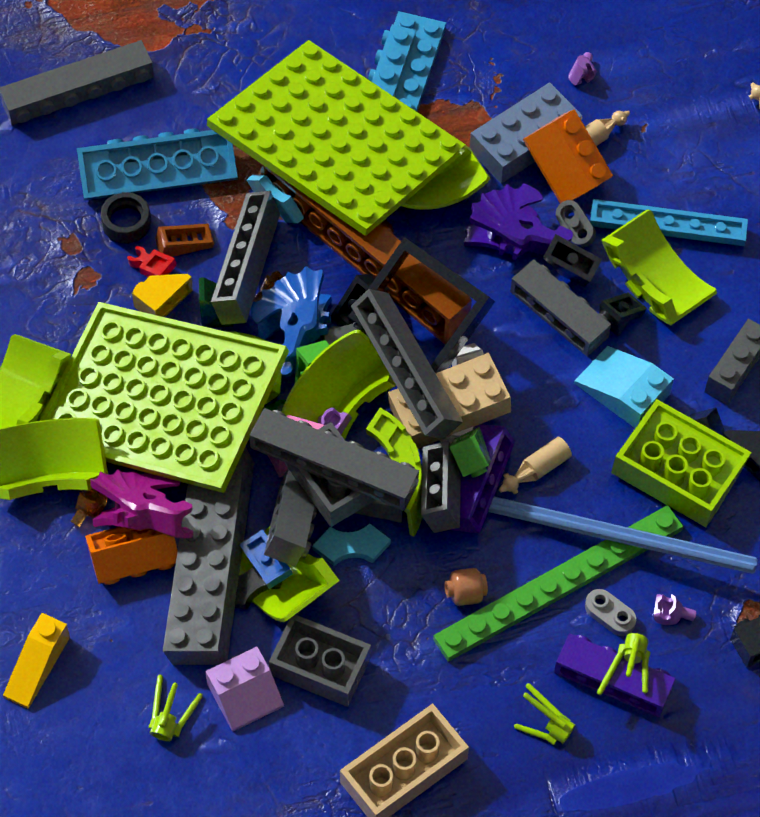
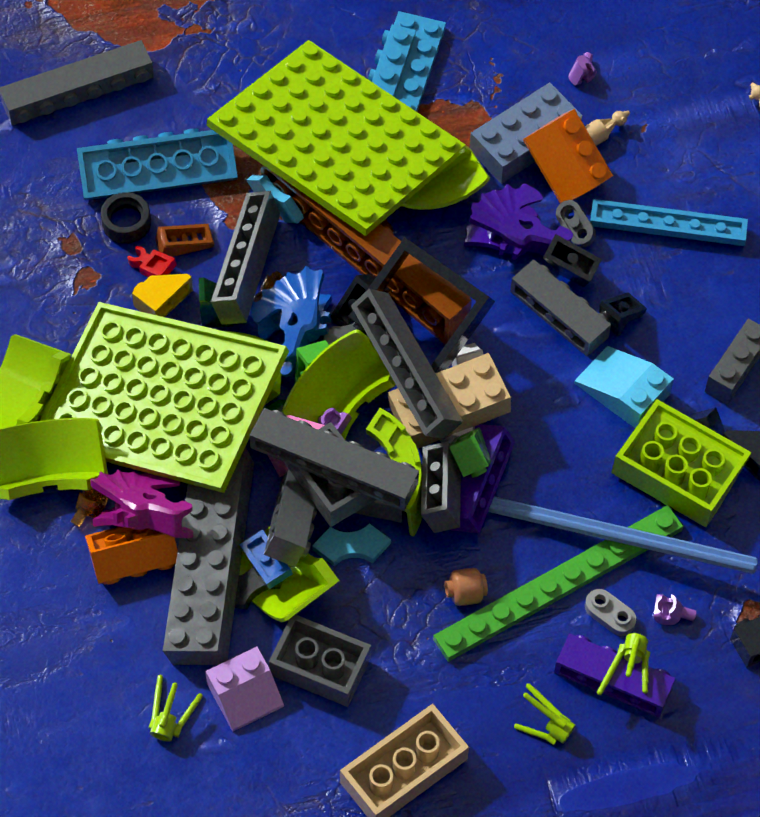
yellow slope [3,613,70,709] -> none
tan wheel [499,437,572,494] -> none
lime panel [601,209,717,325] -> none

